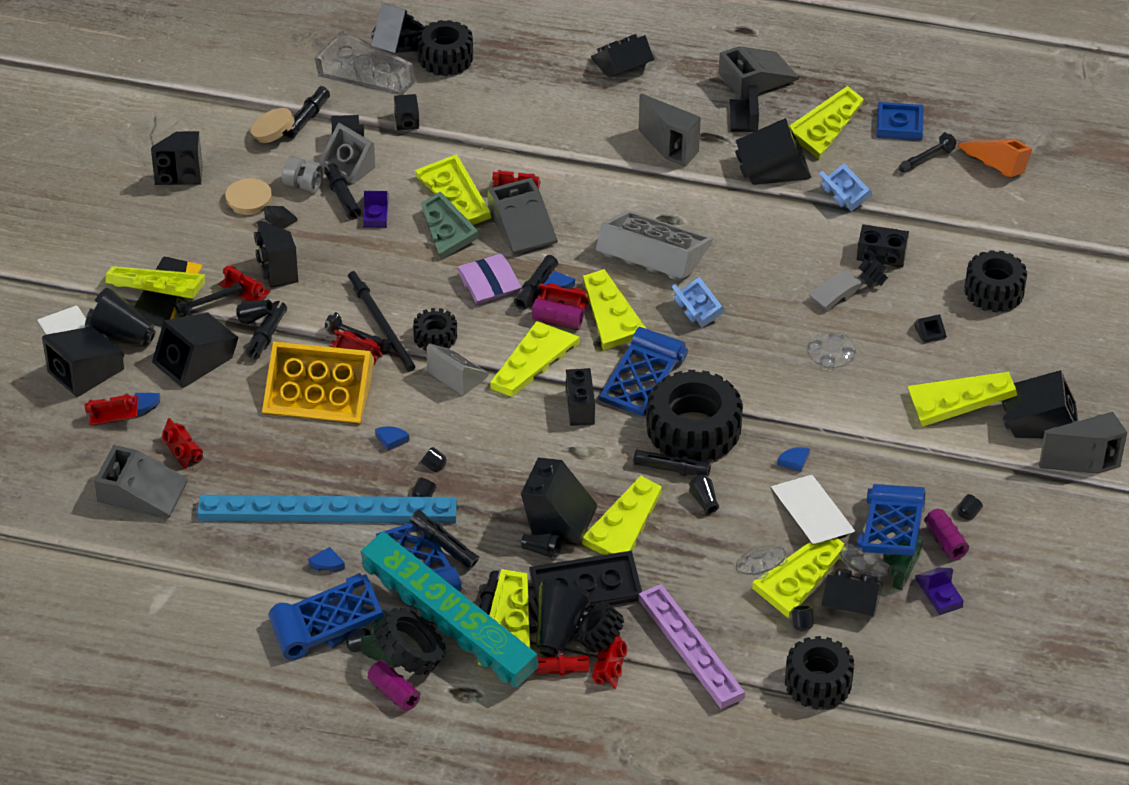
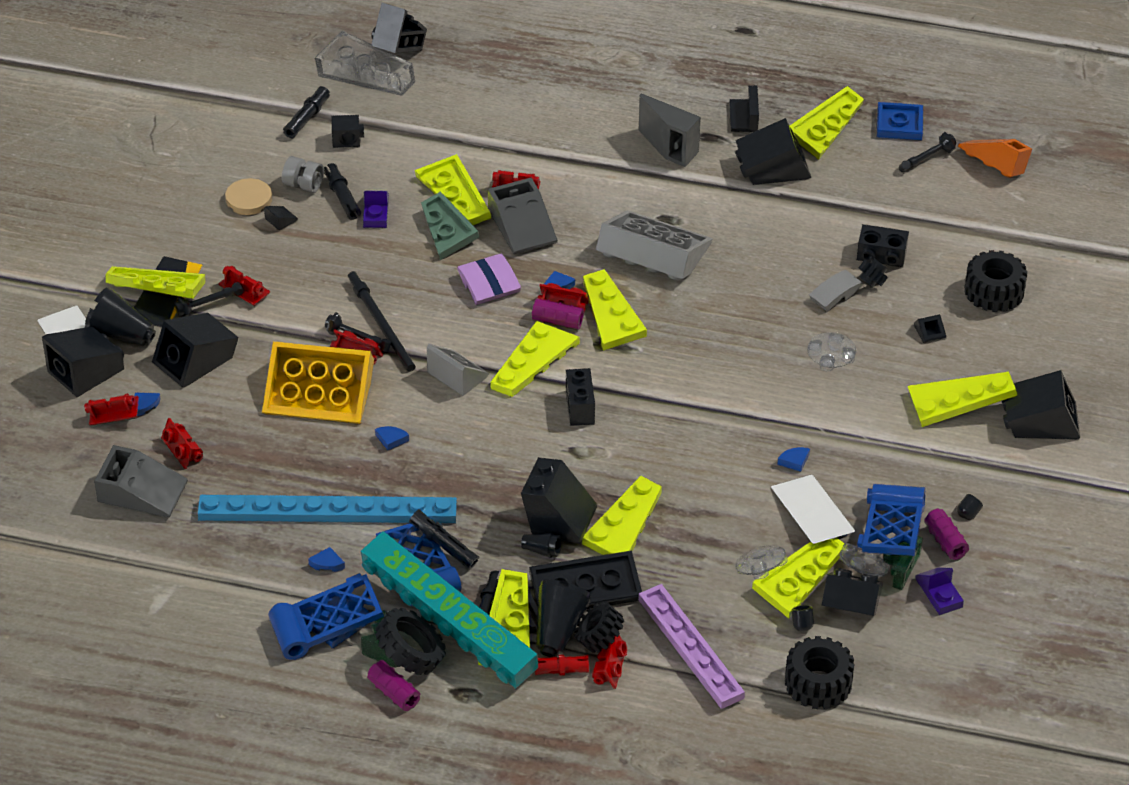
black slope [151,131,203,185] -> none
black cone [236,299,274,324] -> none
black pin [246,301,287,359] -> none
tan tile [251,108,294,143] -> none
black slope [254,221,299,288] -> none
light grey slope [318,122,375,184] -> none
black piece [346,628,373,652] -> none
black brick [394,94,419,130] -> none
black piece [412,477,436,497] -> none
black tyre [413,308,457,351] -> none
black tyre [417,20,473,76] -> none
black piece [421,447,447,472] -> none
black pin [514,255,558,310] -> none
black slope [591,34,655,77] -> none
blue piece [599,327,688,417] -> none
black pin [633,449,711,478] -> none
black tyre [646,370,743,462] -> none
light blue bracket [672,277,725,328] -> none
black cone [689,475,719,514] -> none
dark grey slope [719,46,799,99] -> none
light blue bracket [819,163,873,212] -> none
dark grey slope [1039,412,1127,473] -> none

